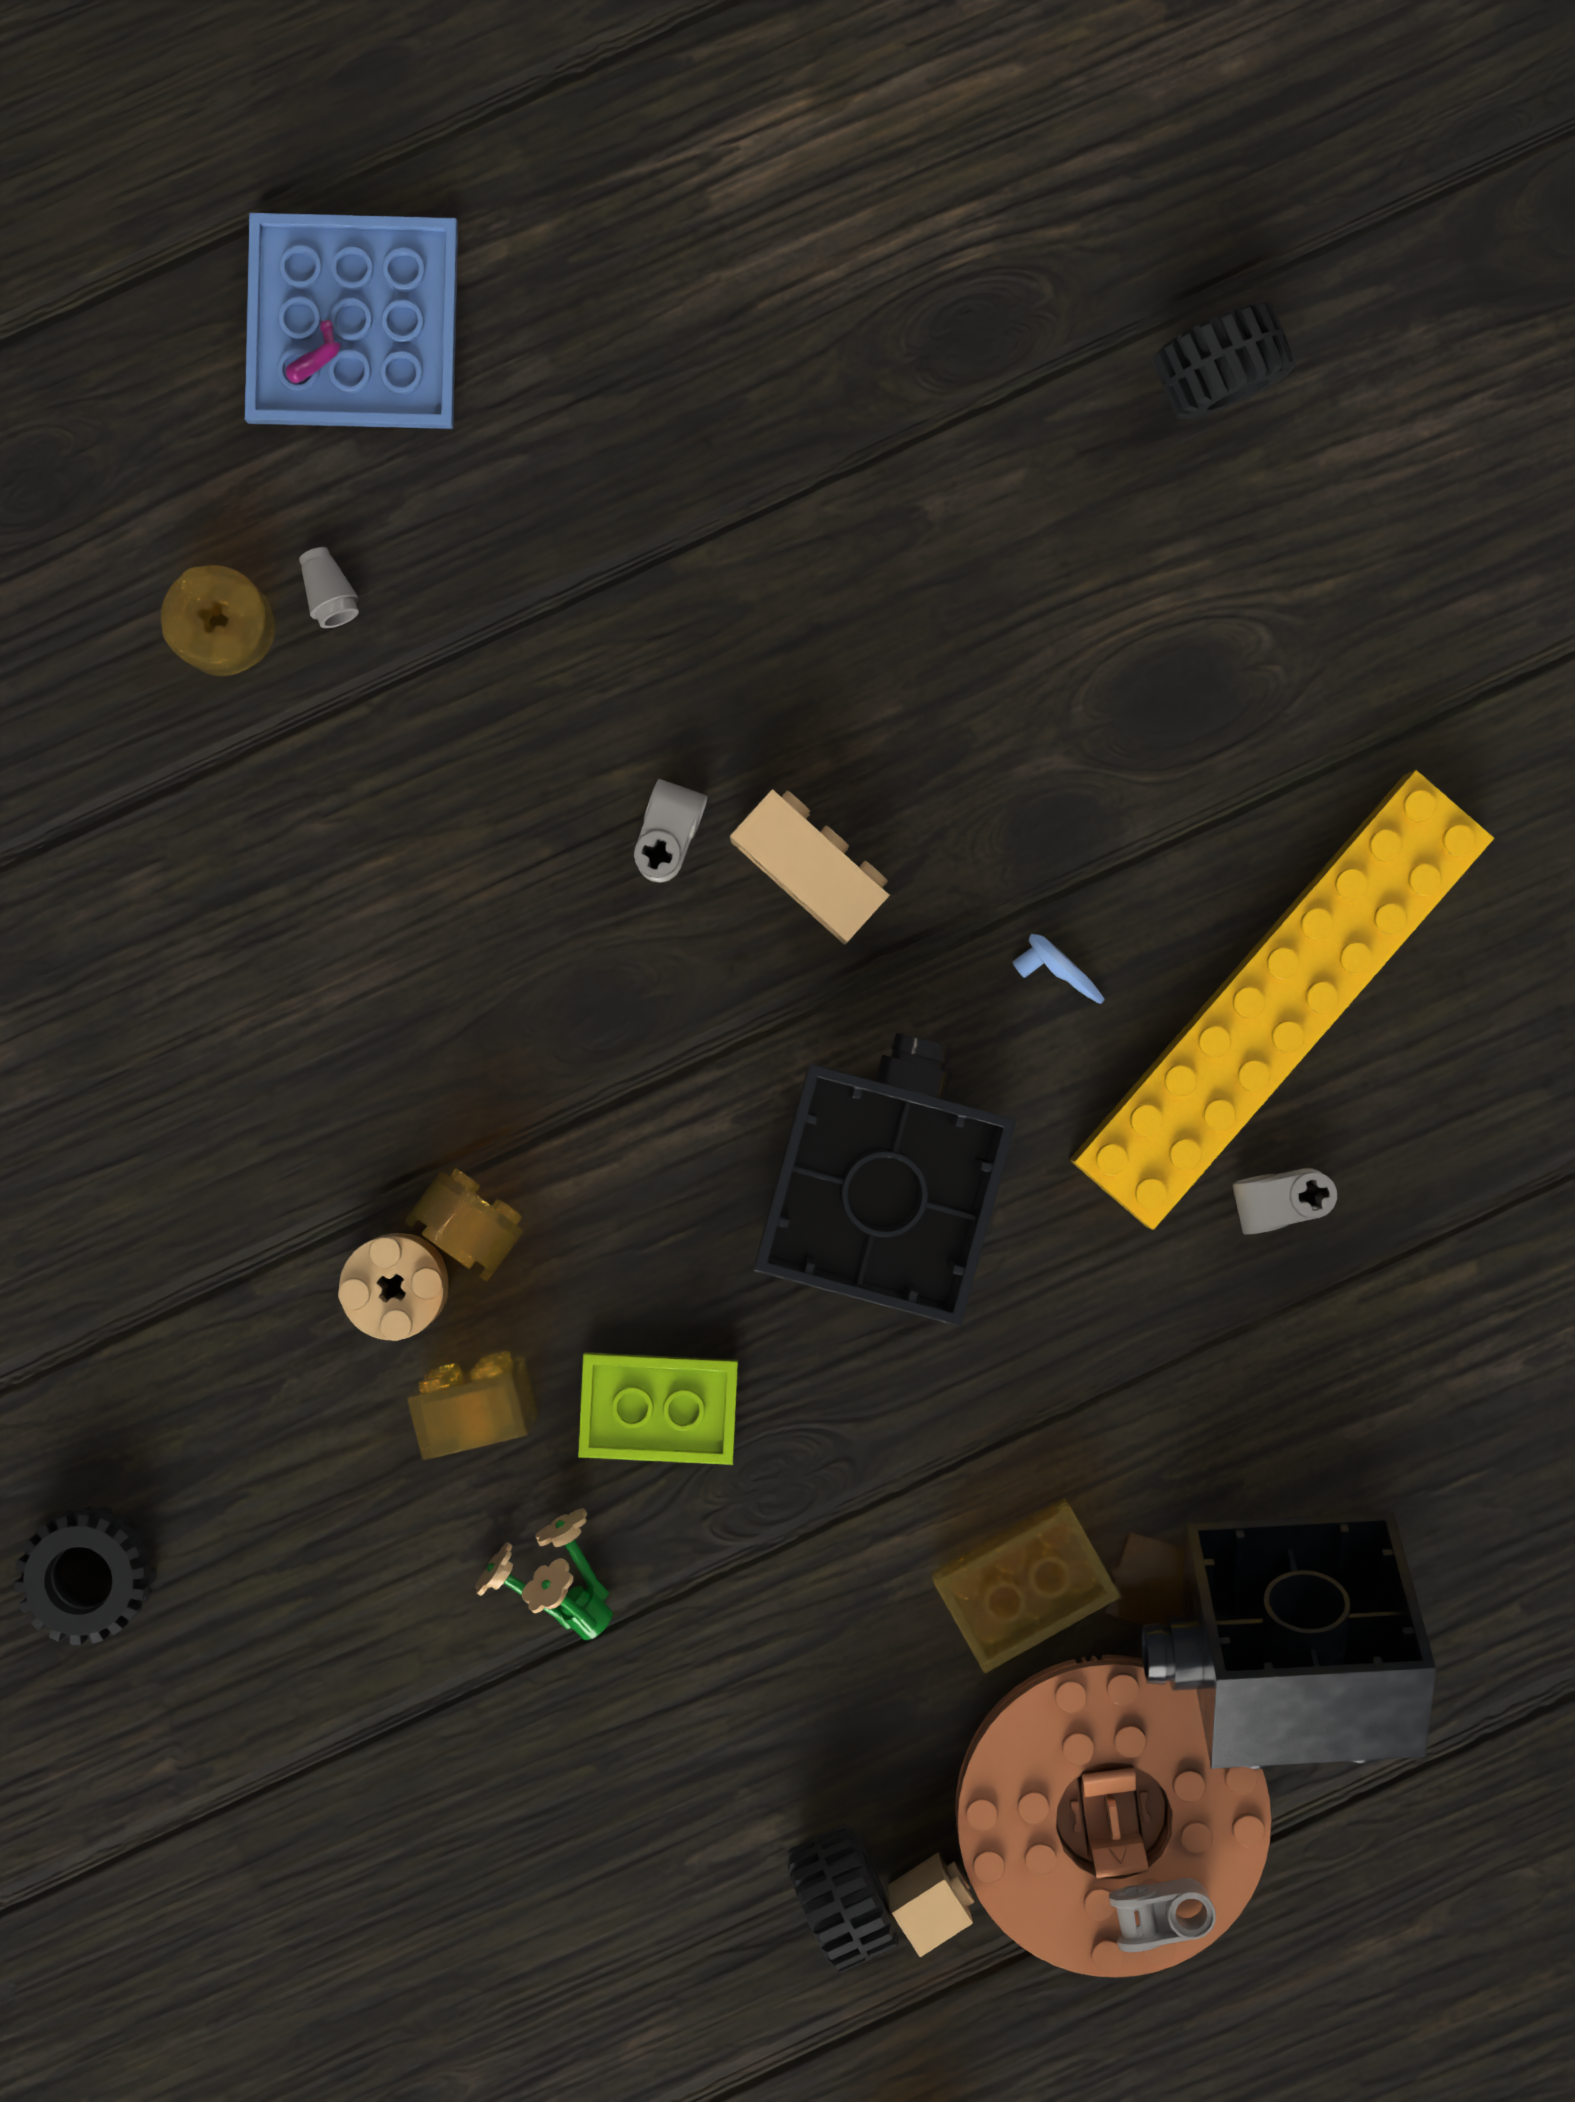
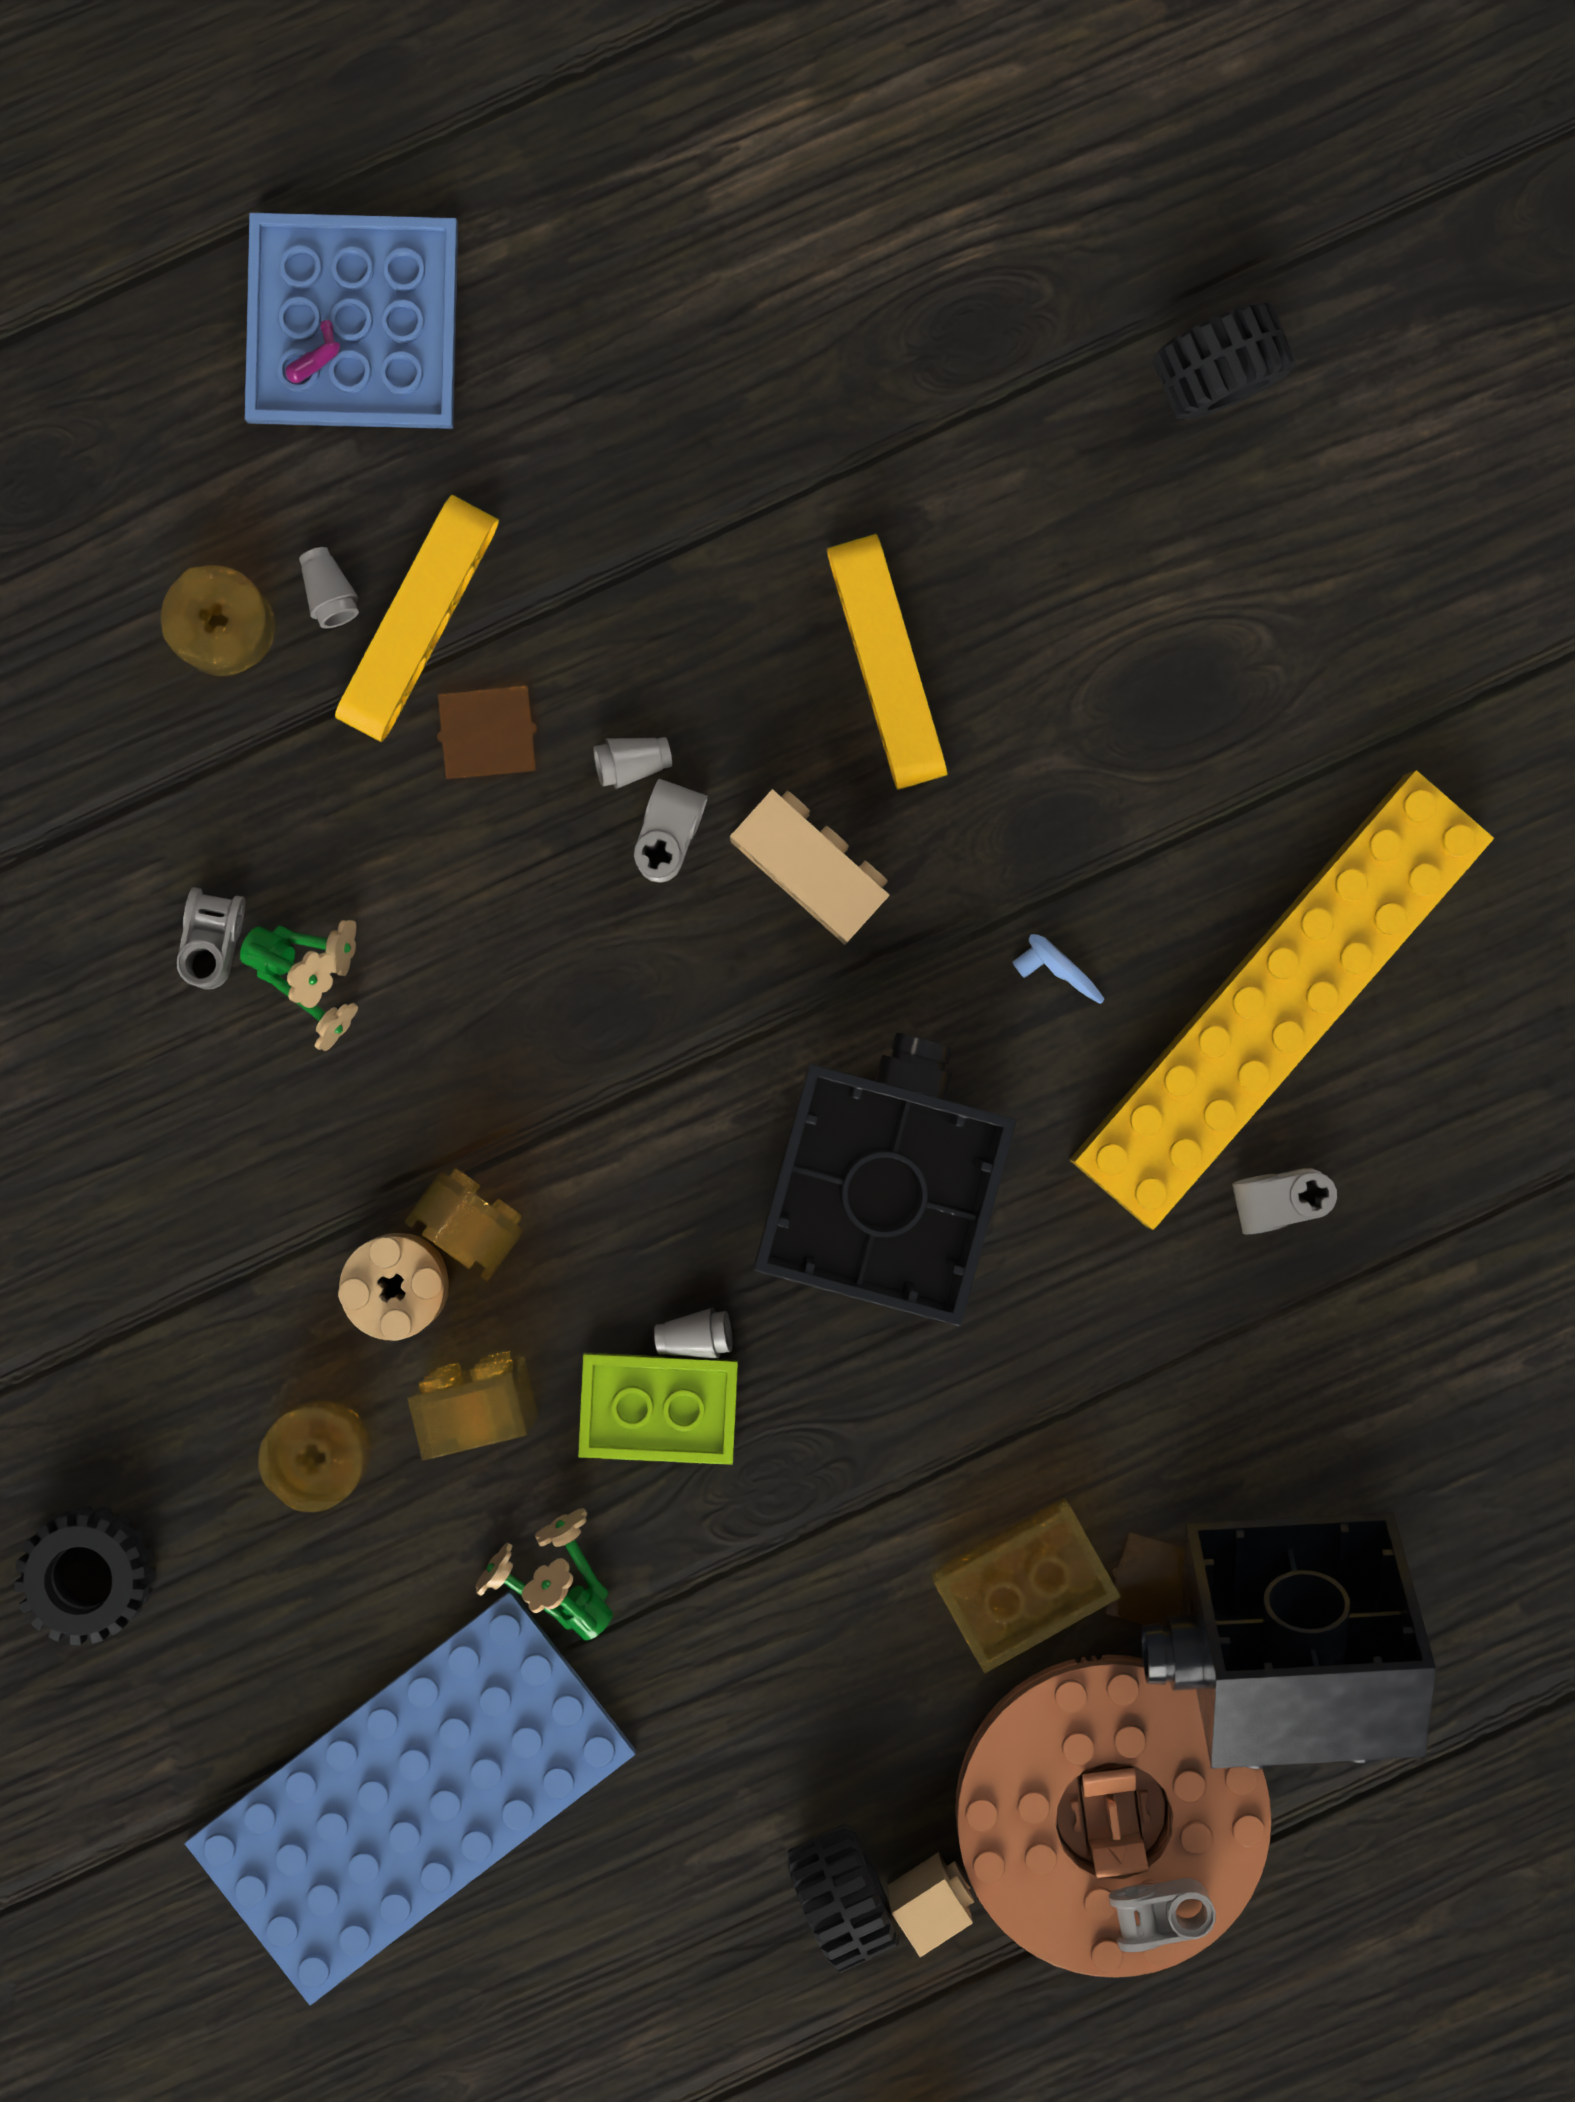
none -> light grey piece [177,887,245,989]
none -> medium blue plate [184,1589,636,2005]
none -> plant [240,920,358,1051]
none -> clear yellow brick [258,1401,371,1512]
none -> yellow beam [335,495,499,742]
none -> clear orange piece [437,686,537,780]
none -> light grey cone [594,737,672,789]
none -> light grey cone [654,1307,733,1359]
none -> yellow beam [827,534,947,790]

